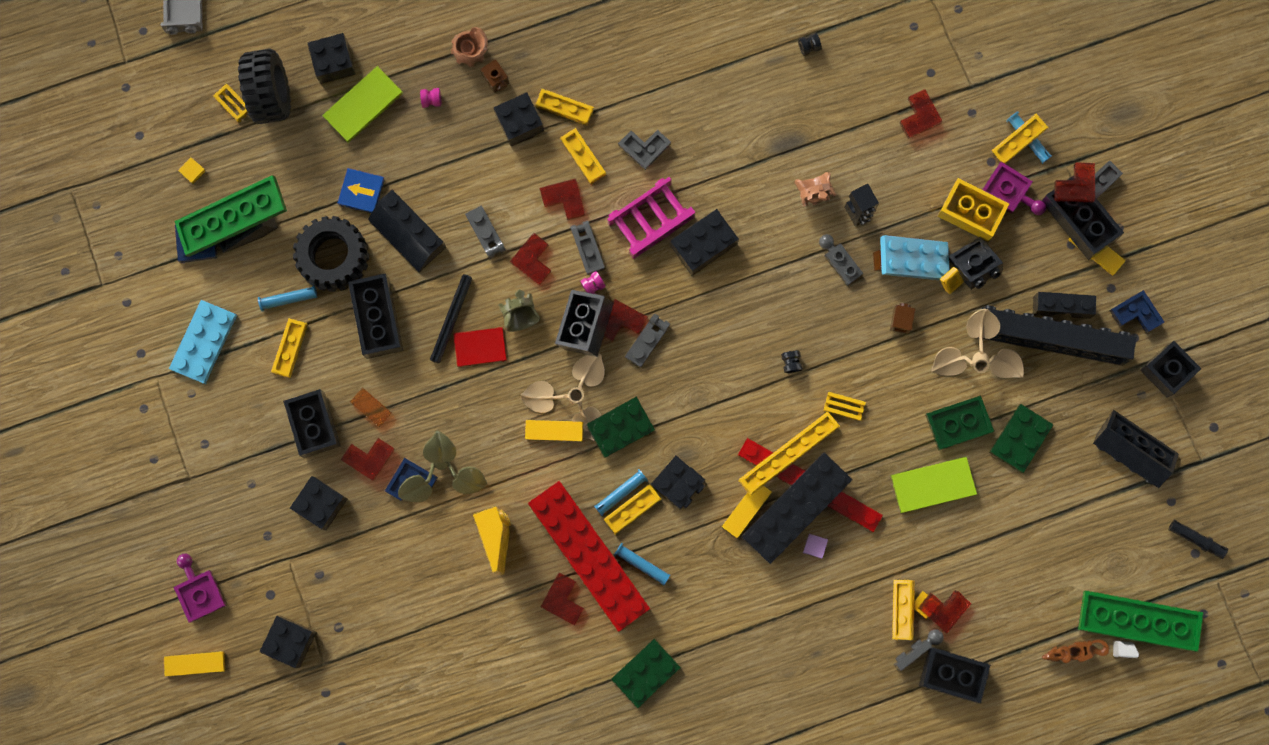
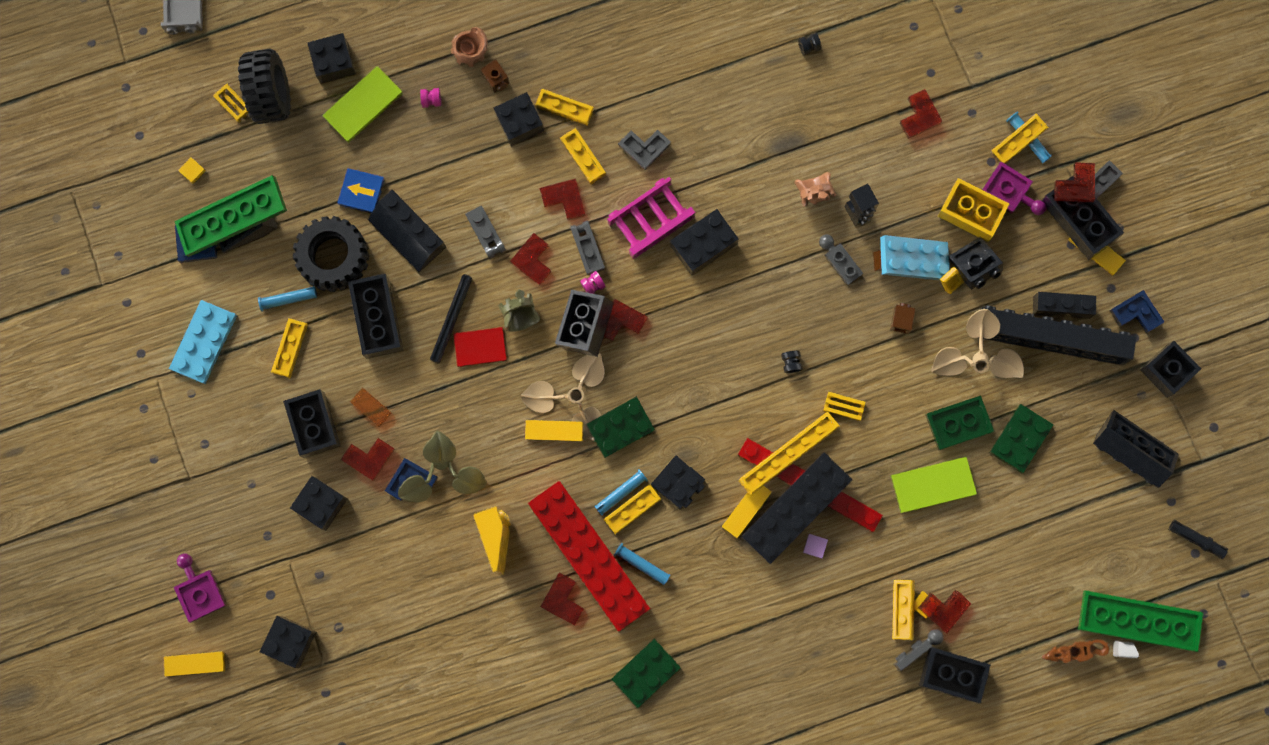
dark grey plate [625,313,671,368] -> none

